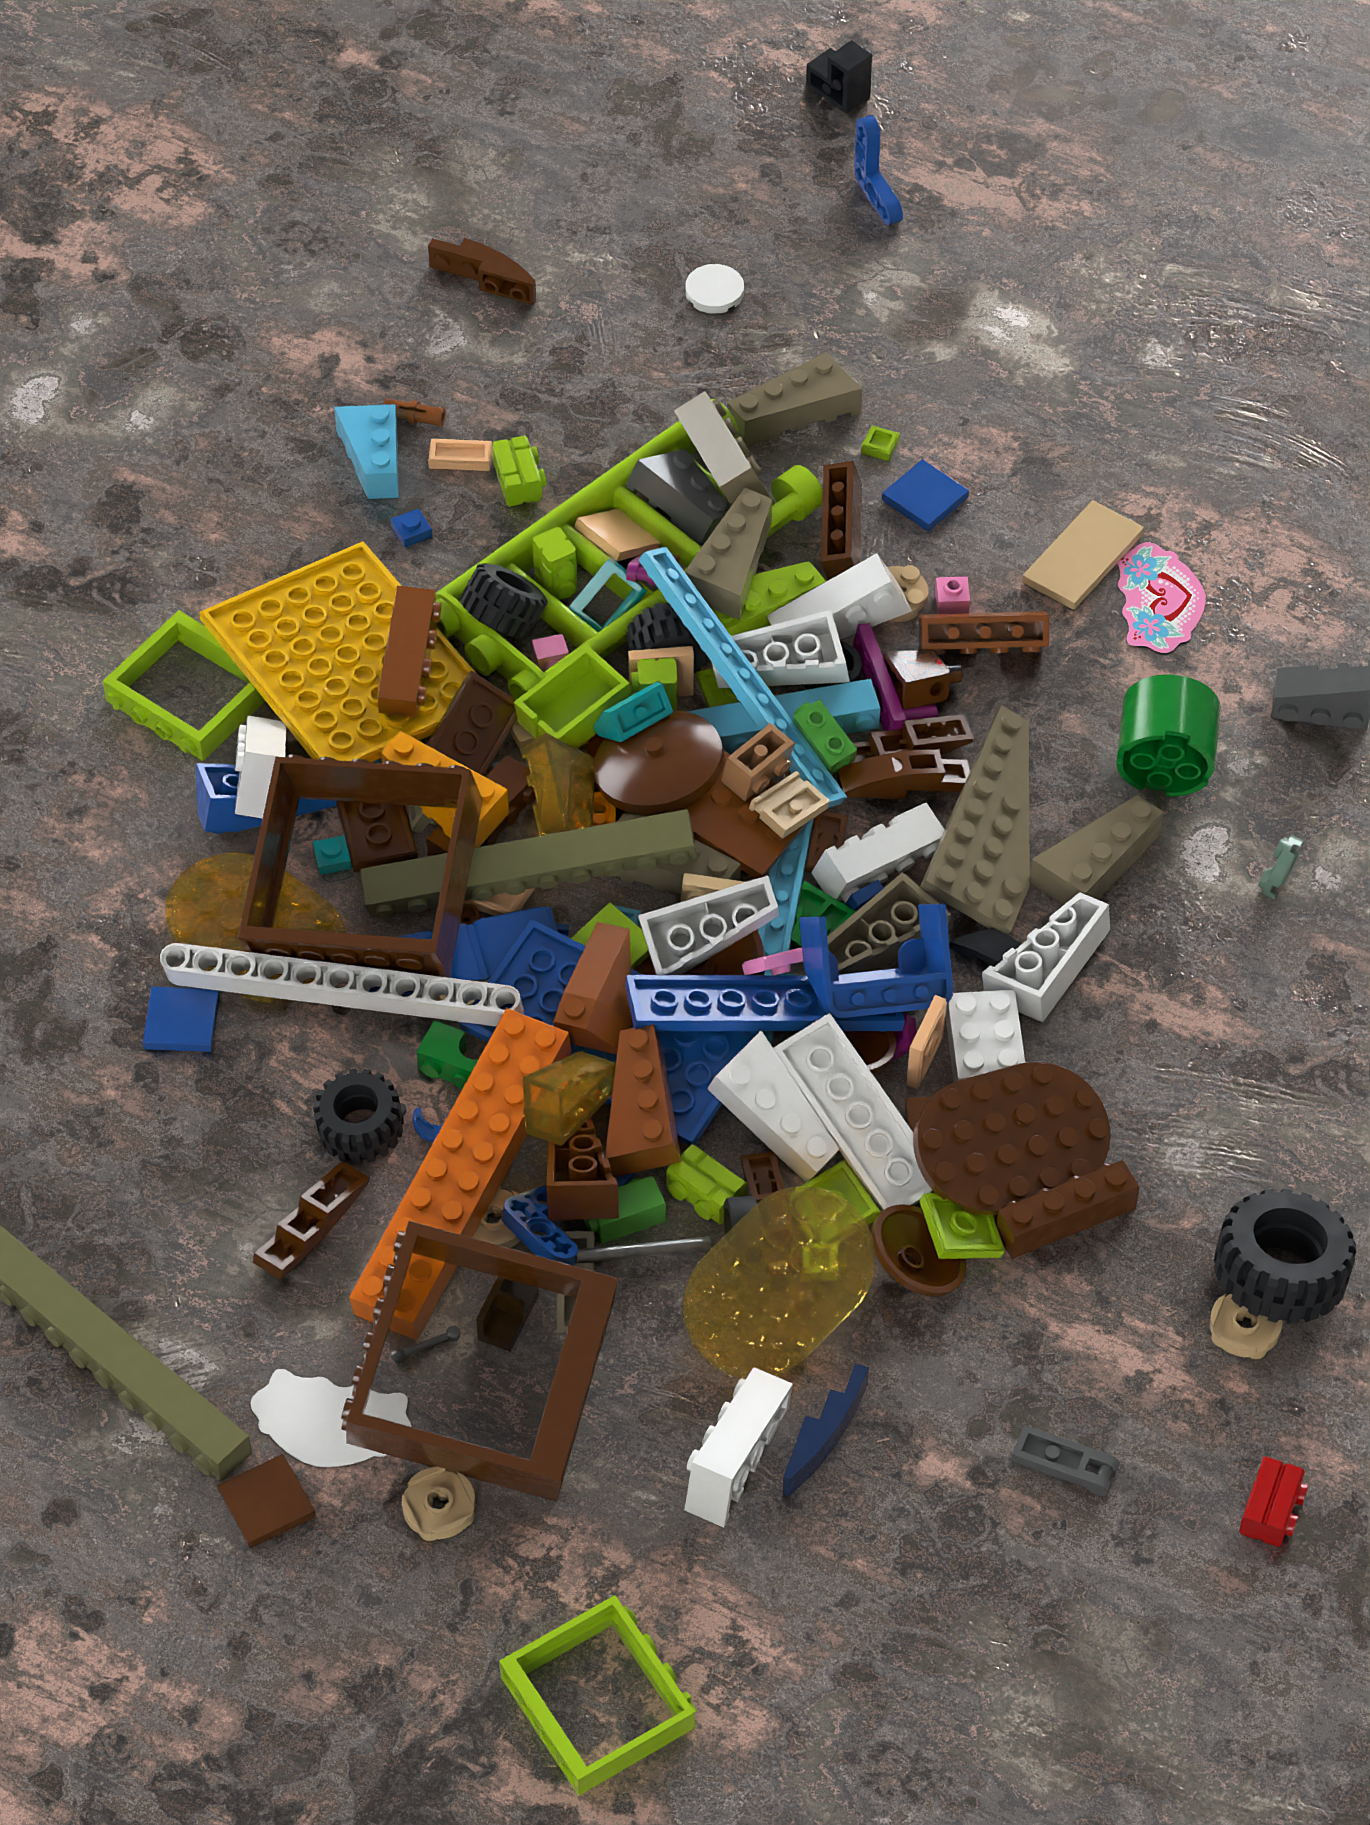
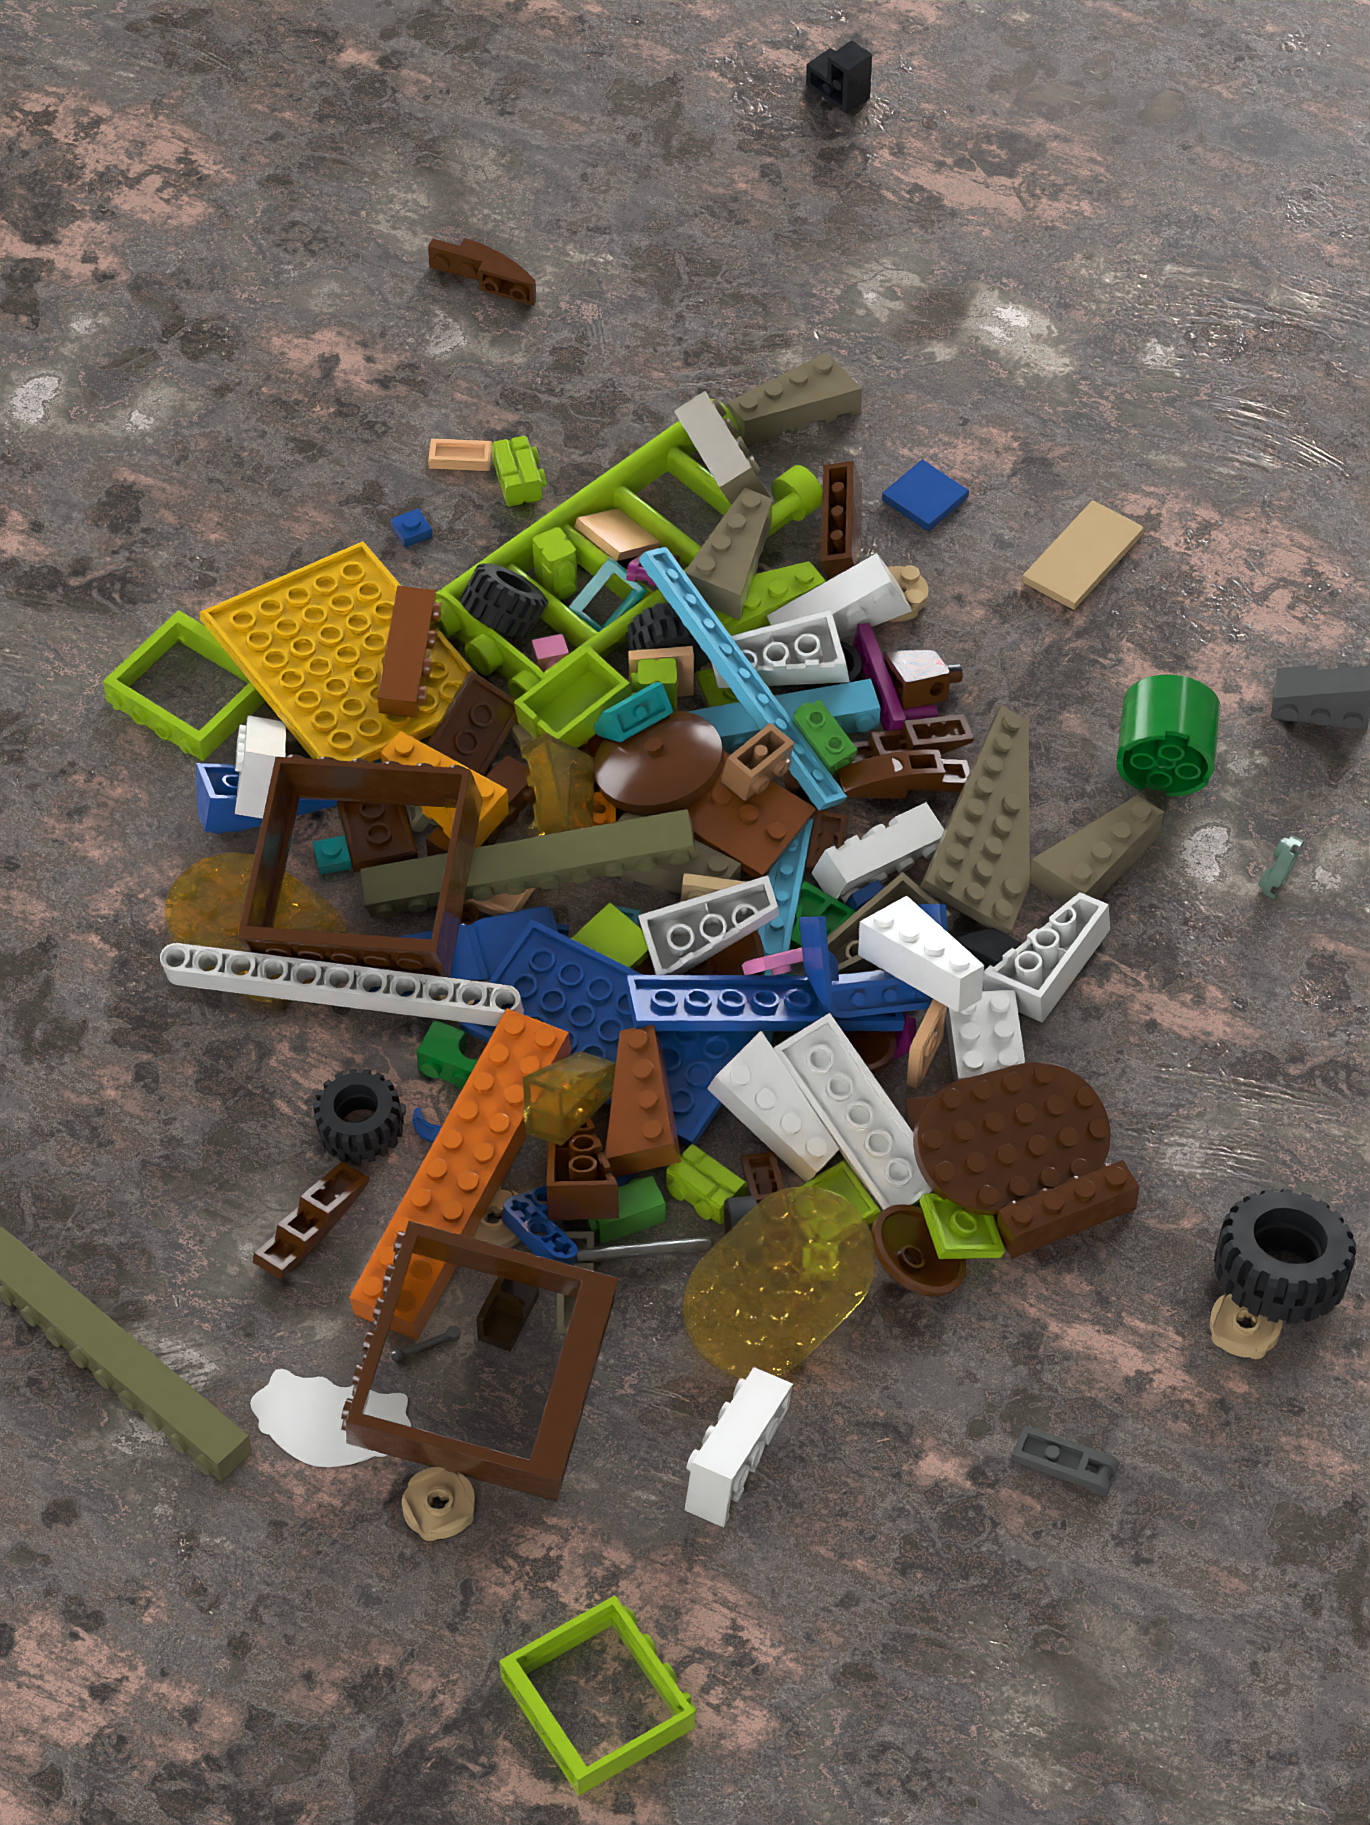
blue tile [143,987,220,1052] -> none
reddish brown tile [217,1454,316,1549] -> none
medium azure wedge [334,404,399,499] -> none
dark orange pin [383,398,446,427] -> none
dark orange wedge [553,922,633,1054] -> none
dark grey wedge [625,449,731,545] -> none
white tile [686,264,744,314] -> none
tan plate [749,771,830,839] -> none
dark blue slope [783,1363,869,1496] -> none
blue beam [854,115,903,225] -> none
lime tile [861,425,900,462] -> none
dark orange brick [919,611,1049,654] -> none
bright pink plate [935,576,970,614] -> none
sticker [1117,542,1206,653] -> none
red brick [1239,1456,1309,1547] -> none
none -> white wedge [858,896,984,1013]

